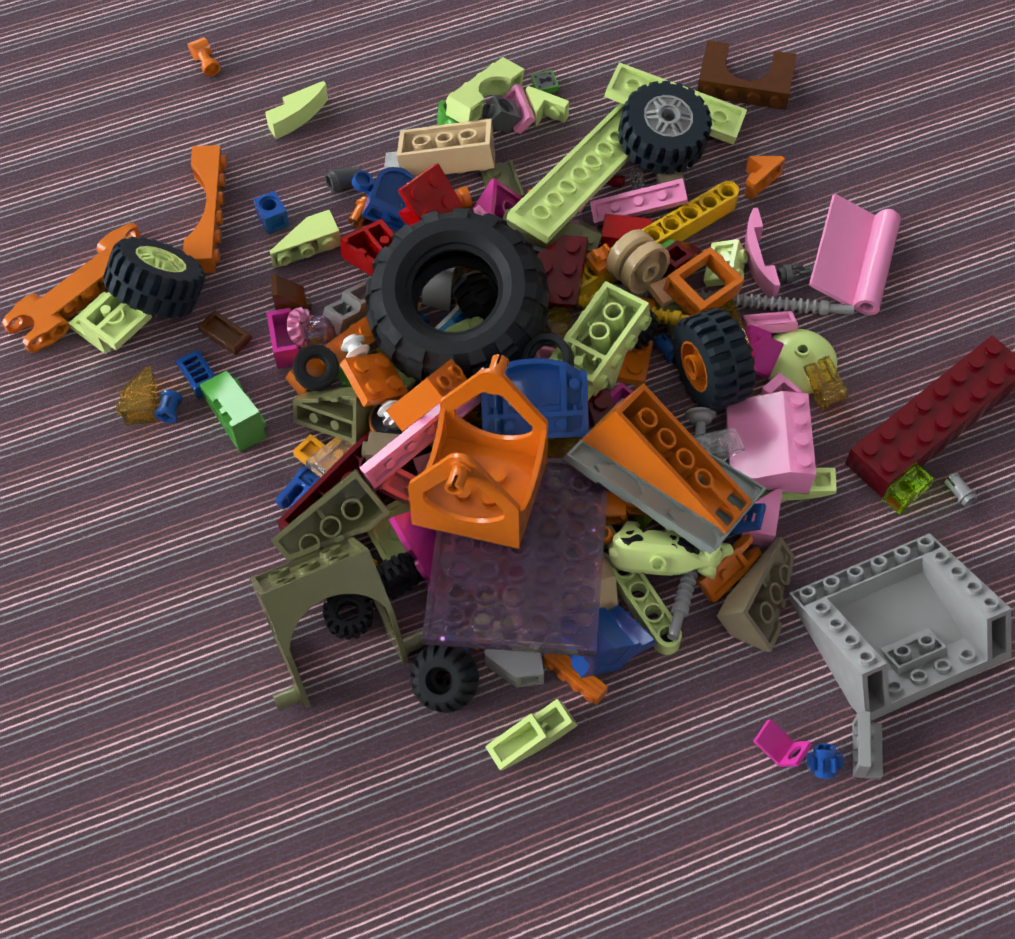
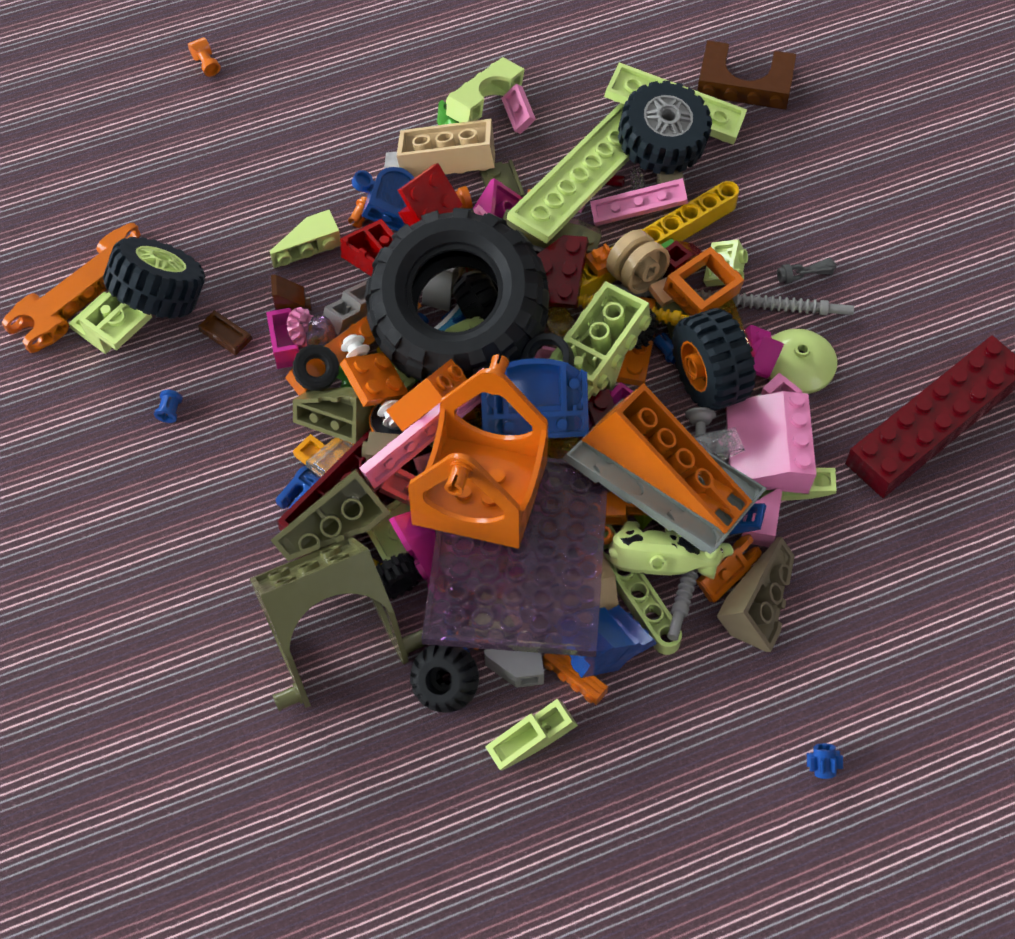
clear yellow slope [116,366,156,425] -> none
blue slope [175,350,215,399] -> none
orange arch [183,145,227,273] -> none
bright green wedge [200,370,267,452] -> none
blue brick [253,191,290,234] -> none
yellowish green slope [265,81,328,139] -> none
black tyre [323,594,374,640] -> none
dark grey cone [325,166,359,192] -> none
dark grey brick [482,94,522,133] -> none
yellowish green slope [526,86,569,127] -> none
tile [531,70,559,94] -> none
red slope [601,213,653,248] -> none
bright pink tile [743,311,798,333] -> none
orange slope [745,156,785,200] -> none
bright pink slope [745,207,780,299] -> none
dark pink bracket [753,720,813,767] -> none
light grey slope [789,533,1012,721] -> none
clear yellow piece [804,356,848,410] -> none
bright pink door [809,194,901,315] -> none
light grey bracket [852,711,883,779] -> none
clear neon green leg [882,465,935,515] -> none
light grey pin [944,473,977,507] -> none

